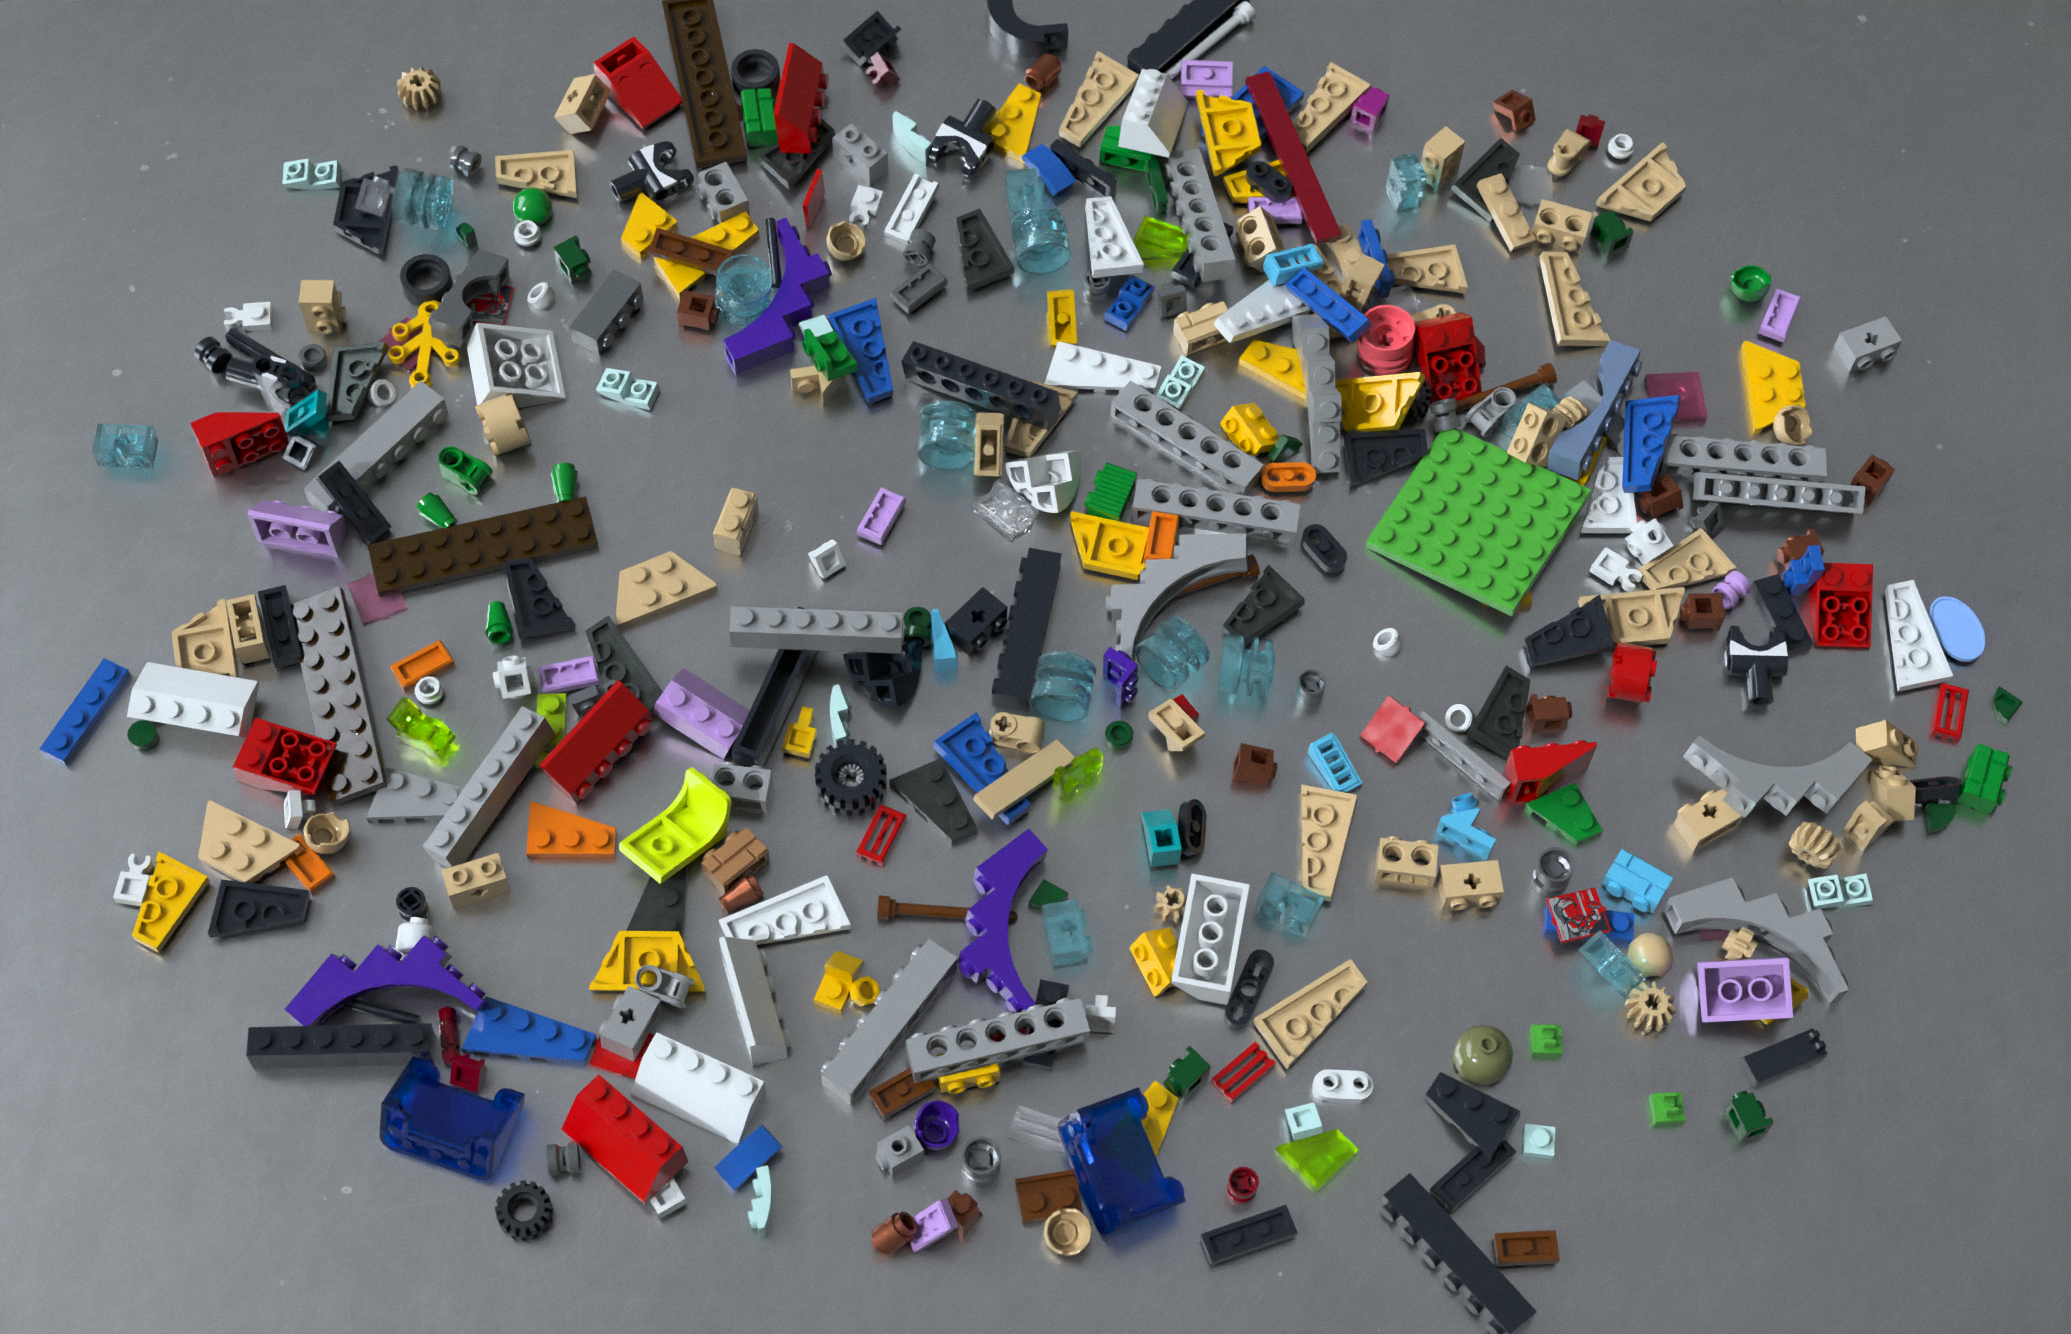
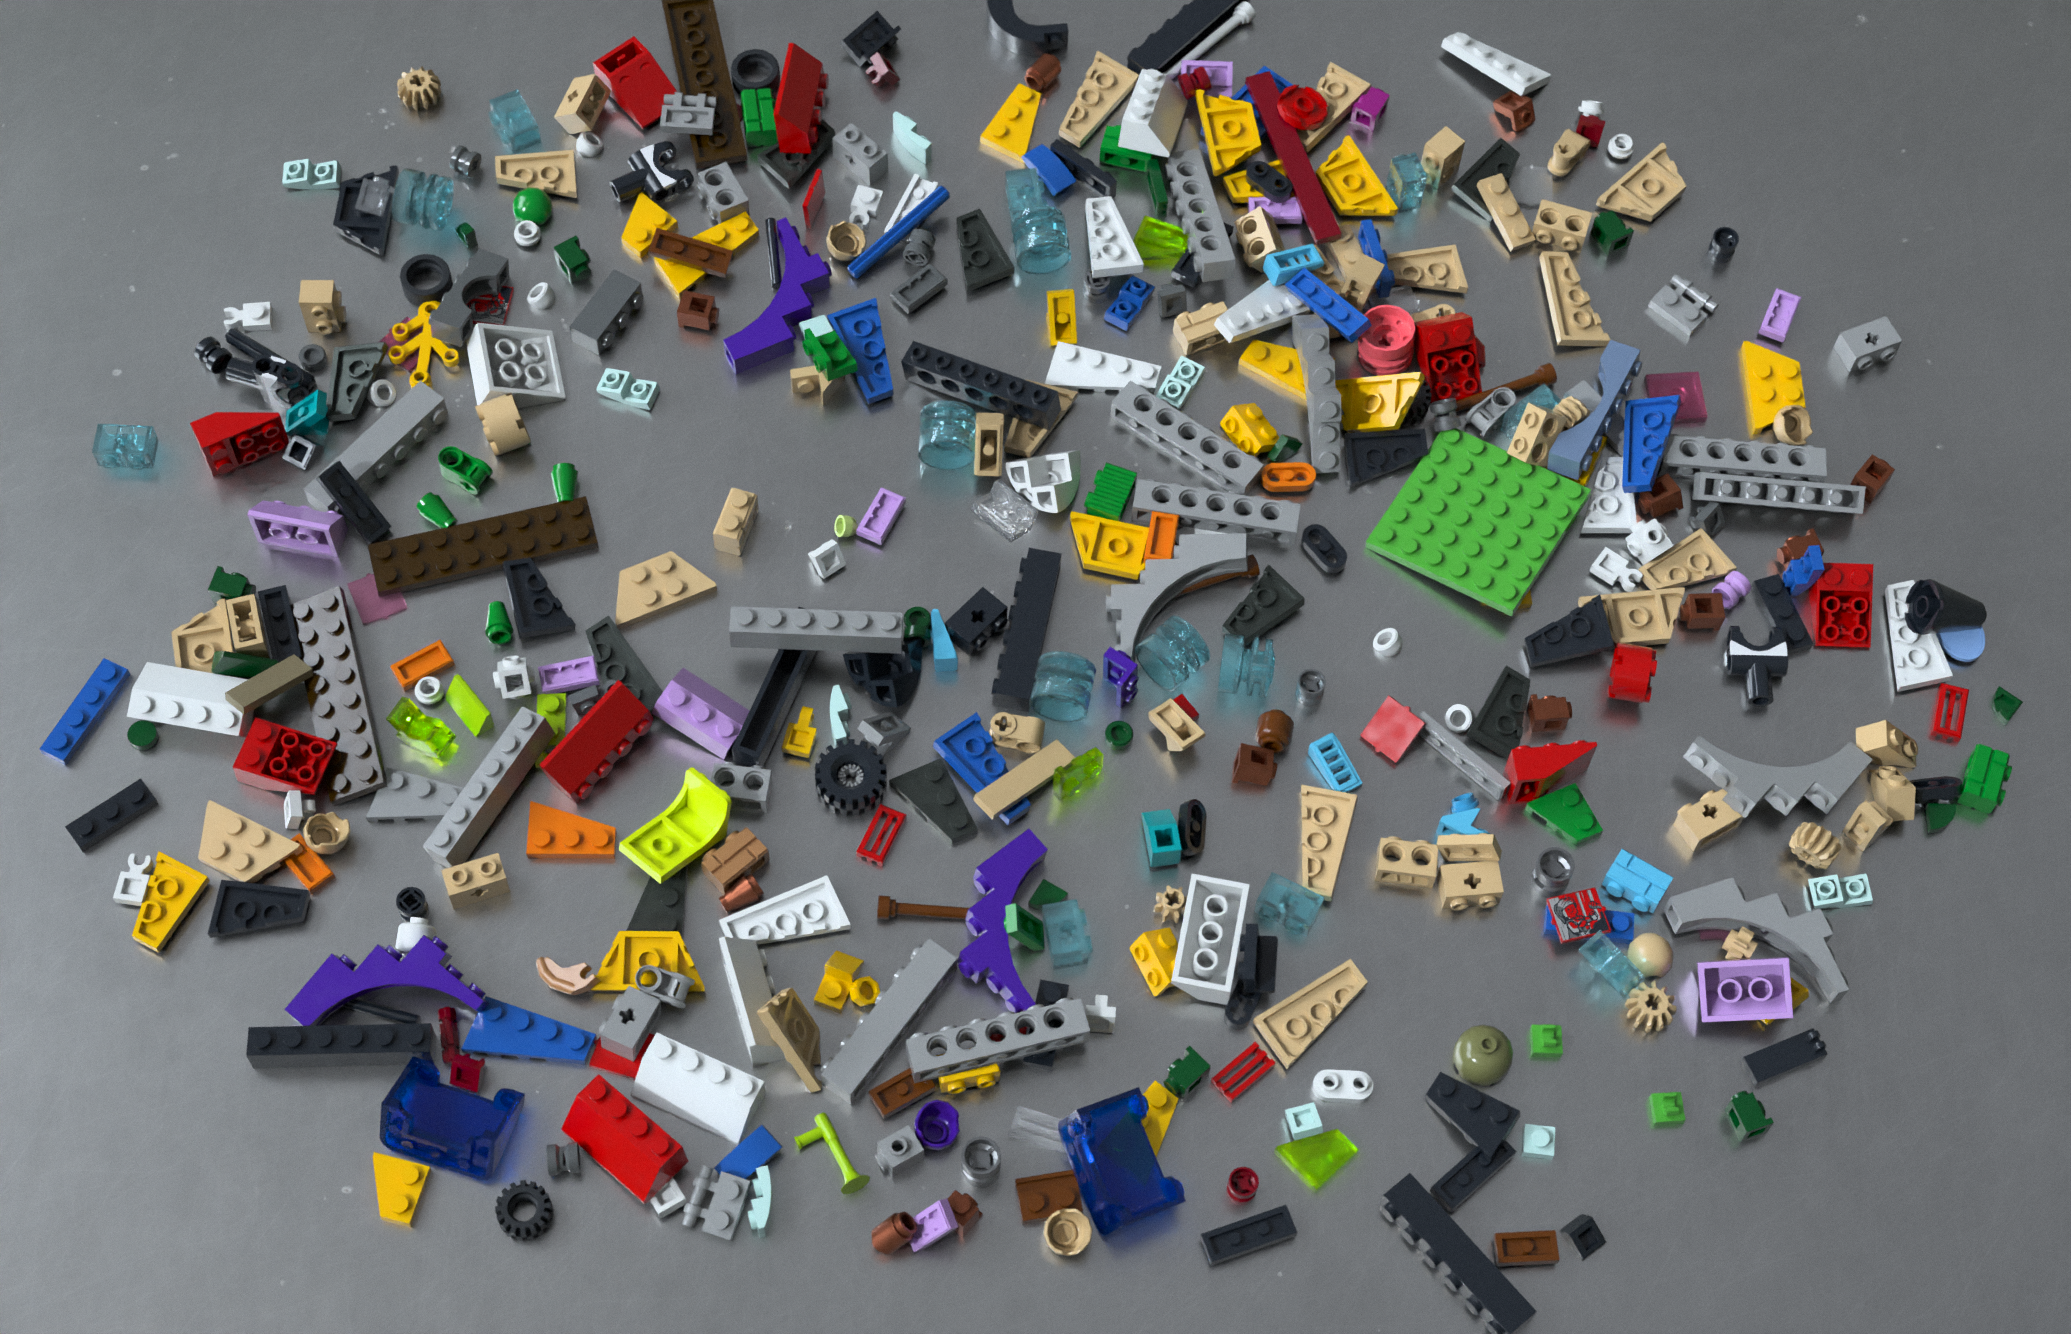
clear light blue wheel [715,254,772,325] -> none
black connector [929,99,997,179] -> none
green hair [1730,265,1771,302] -> none
none -> black plate [65,778,158,852]
none -> dark green brick [208,566,256,604]
none -> dark green slope [211,651,278,679]
none -> dark tan tile [225,655,313,715]
none -> yellow wing [373,1152,432,1227]
none -> lime slope [445,674,494,737]
none -> clear light blue brick [488,89,541,153]
none -> piece [536,957,601,995]
none -> white piece [576,131,604,157]
none -> light grey plate [660,92,717,135]
none -> light grey plate [682,1165,752,1241]
none -> tan wing [757,988,822,1092]
none -> lime piece [794,1112,870,1194]
none -> yellowish green hinge [834,515,858,537]
none -> blue axle [847,186,950,278]
none -> light grey slope [857,711,911,757]
none -> green plate [1004,903,1045,952]
none -> dark red wheel [1178,66,1212,100]
none -> black bracket [1238,924,1278,993]
none -> reddish brown head [1255,709,1294,753]
none -> red tile [1277,85,1328,130]
none -> yellow wing [1315,135,1398,216]
none -> tan plate [1436,833,1502,861]
none -> white wing [1441,32,1552,96]
none -> black slope [1560,1214,1606,1260]
none -> white plate [1578,100,1604,116]
none -> light grey plate [1648,274,1719,337]
none -> black wheel [1708,227,1739,263]
none -> black cone [1904,579,1987,635]

